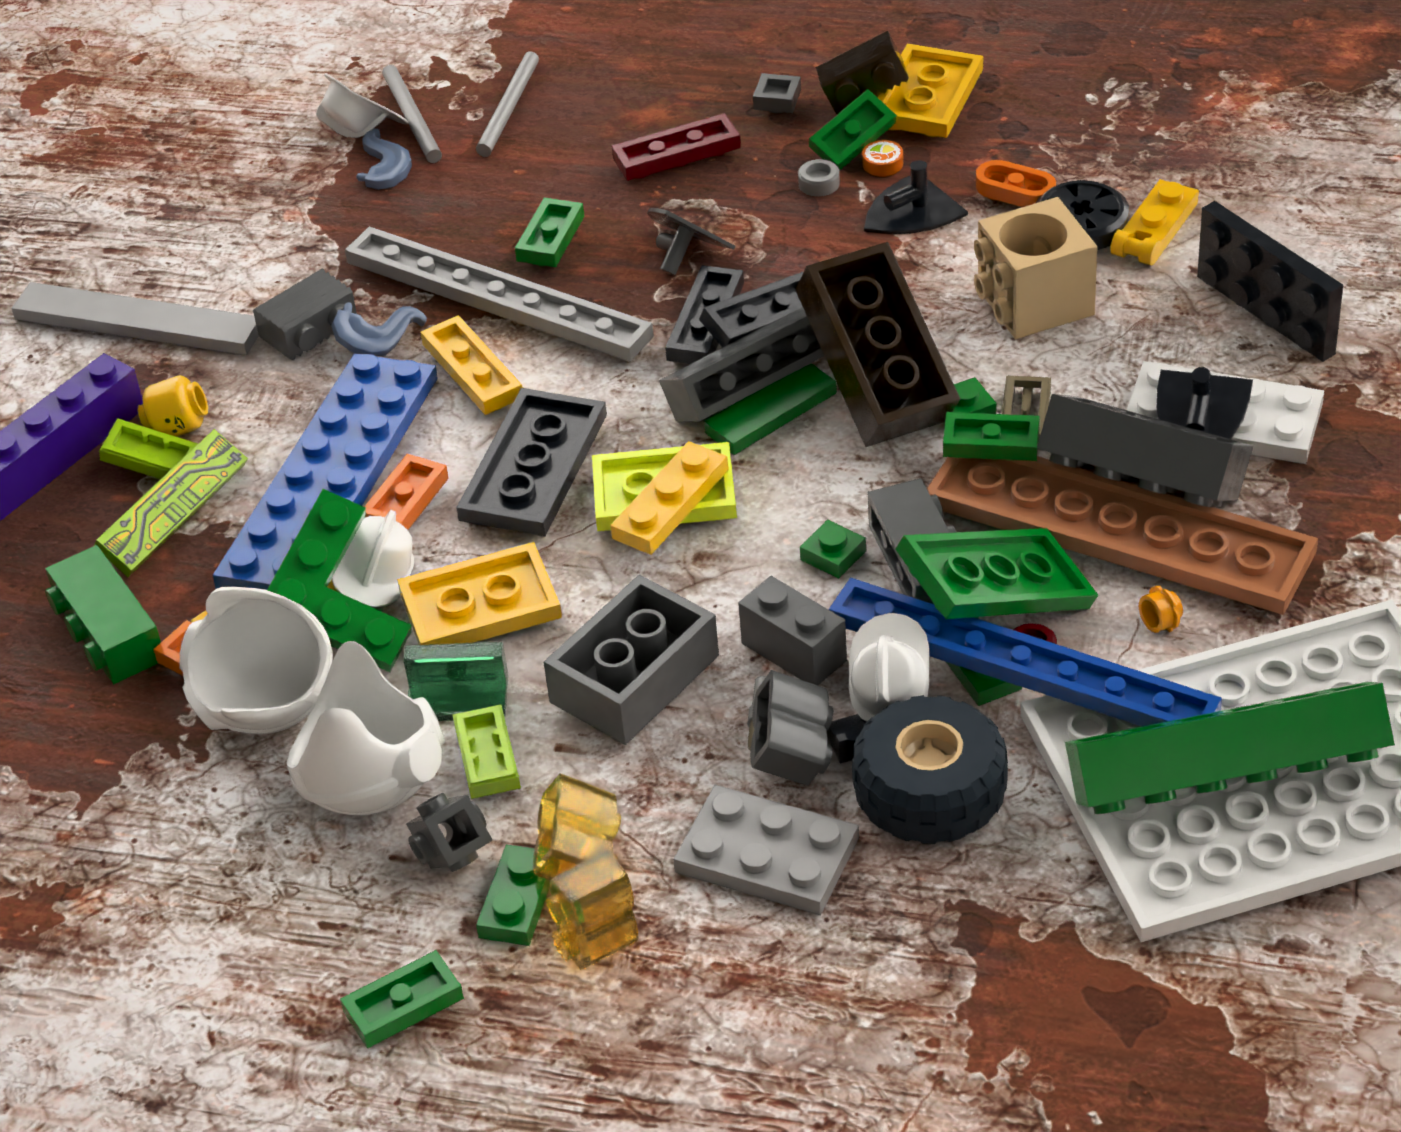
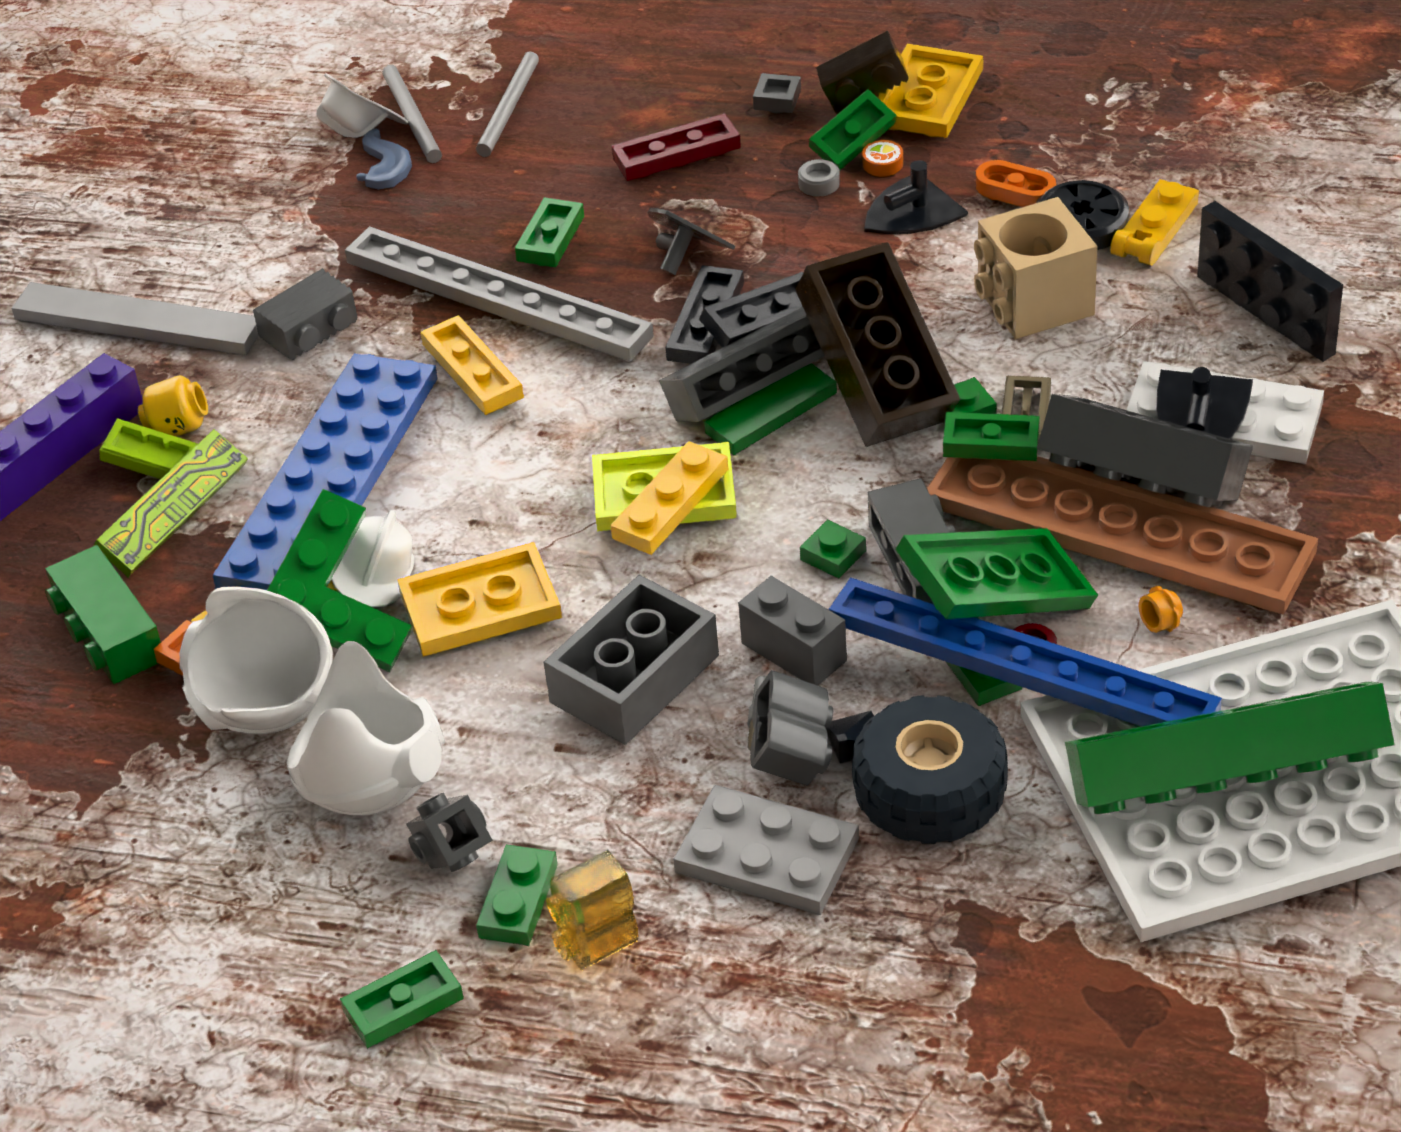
sand blue piece [331,302,427,356] -> none
orange plate [364,453,449,530] -> none
clear green panel [403,641,508,721] -> none
lime plate [452,704,521,799] -> none
plate [456,388,607,536] -> none
clear yellow brick [533,773,621,896] -> none
white piece [849,613,929,722] -> none

